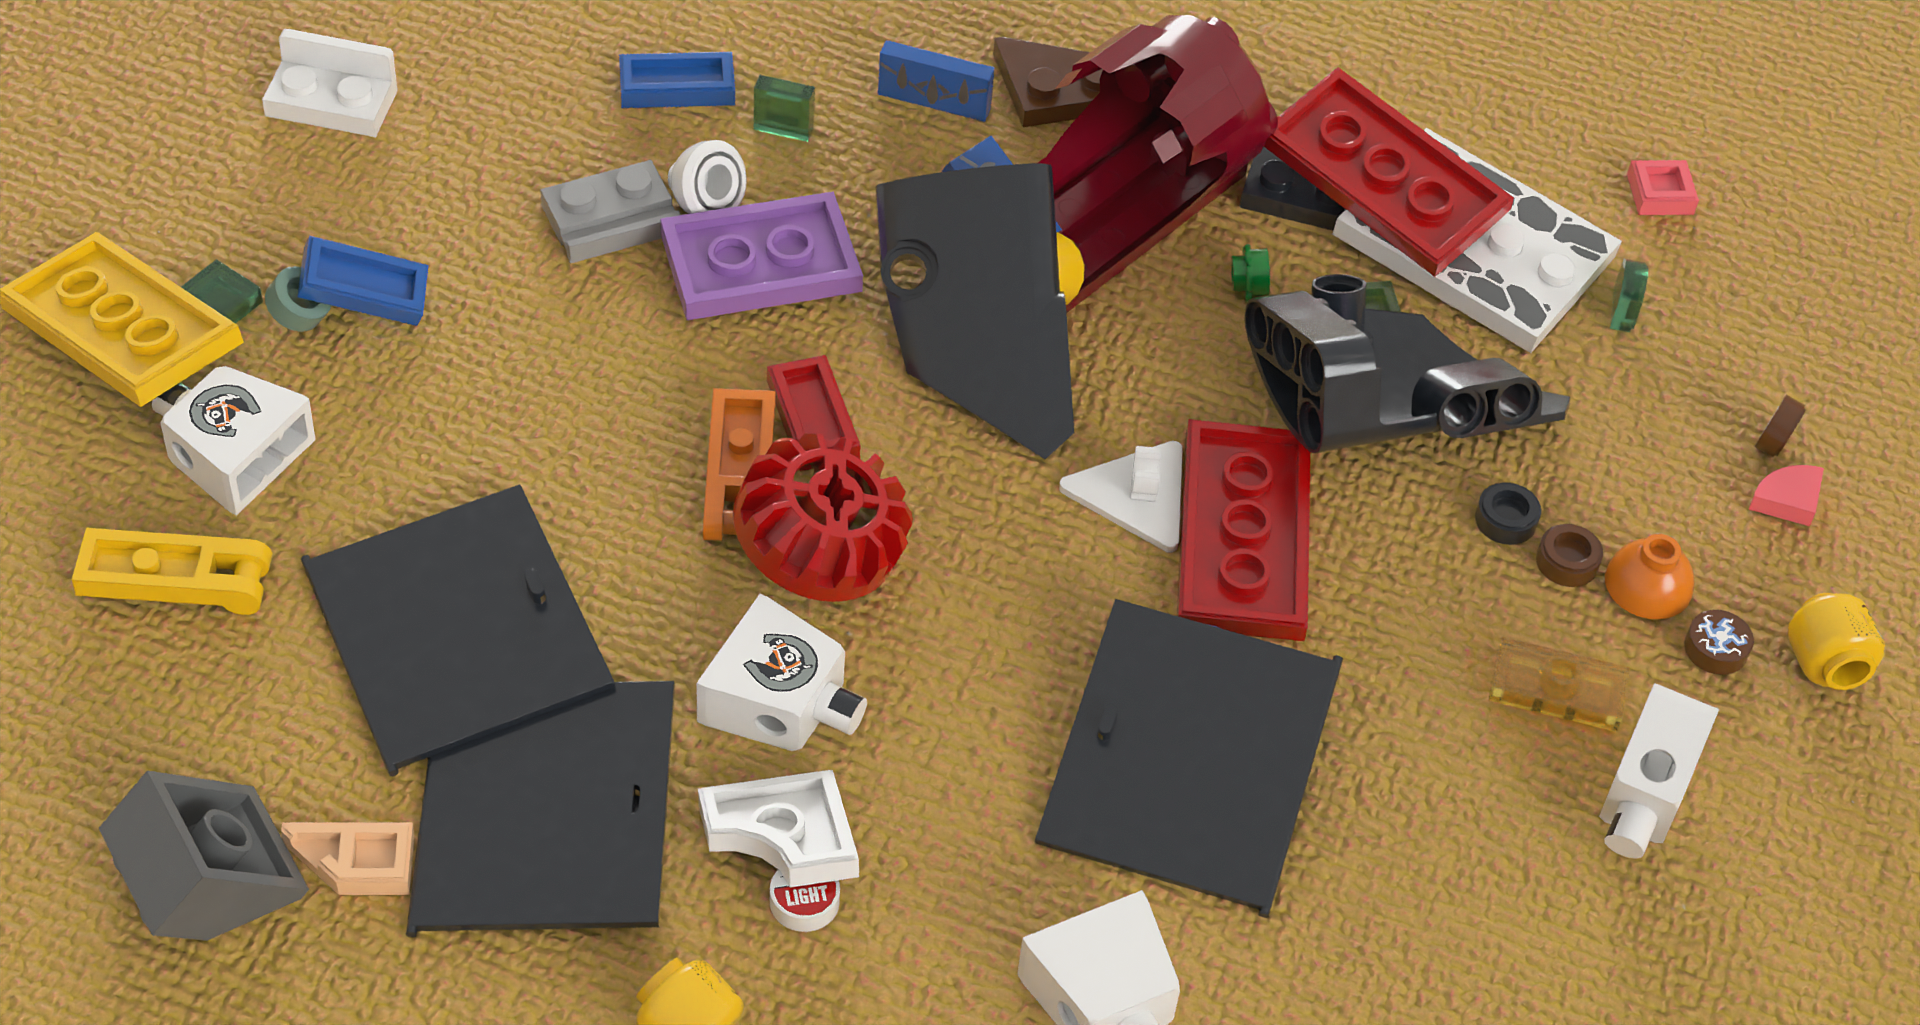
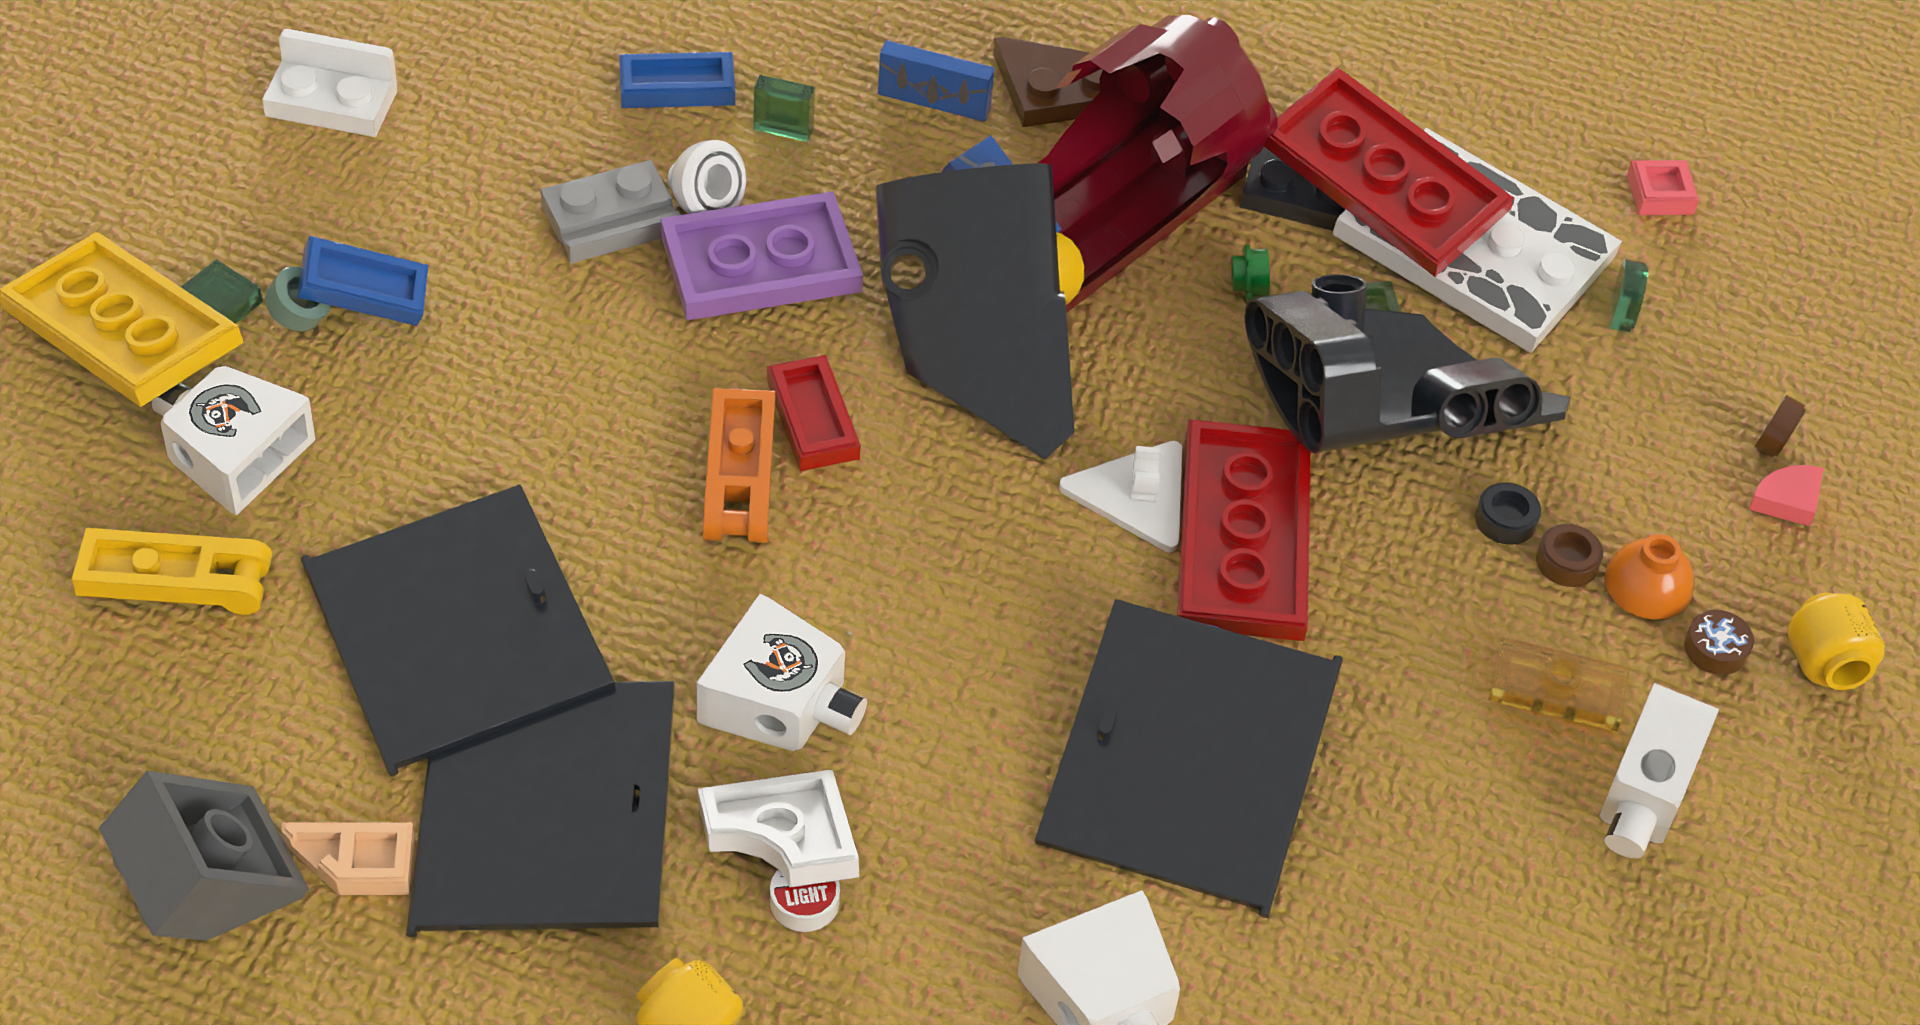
red gear [733,433,913,602] -> none

